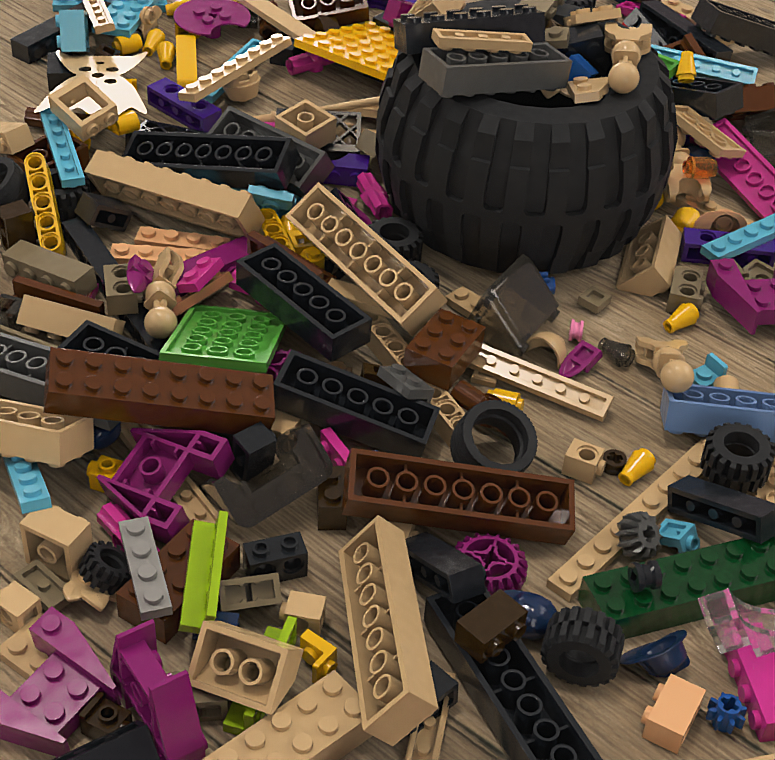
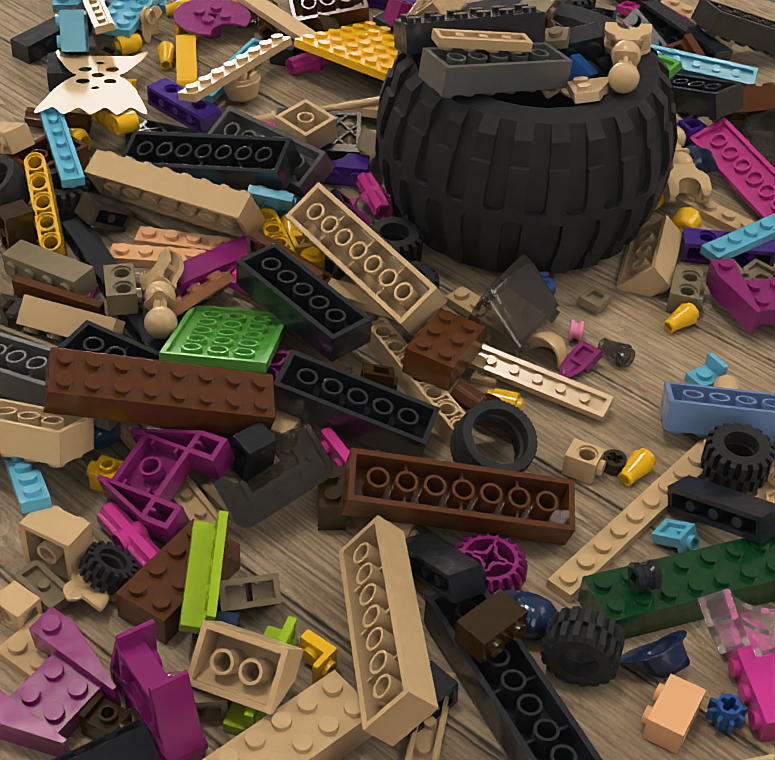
tan window [48,74,119,142] -> none
light grey plate [118,516,173,621] -> none
magenta plate [126,254,154,293] -> none
yellow cone [142,28,165,56] -> none
dark pink plate [176,256,225,293] -> none
black brick [243,531,308,582] -> none
tan brick [279,590,326,636] -> none
dark grey bracket [377,364,435,404] -> none
tan plate [563,4,622,28] -> none
dark grey gear [614,511,664,561] -> none
tan piece [634,336,694,393] -> none
tan plate [675,105,746,159] -> none
yellow cone [676,51,697,83] -> none
clear orange brick [682,156,717,179] -> none
light nougat piece [693,209,747,232] -> none

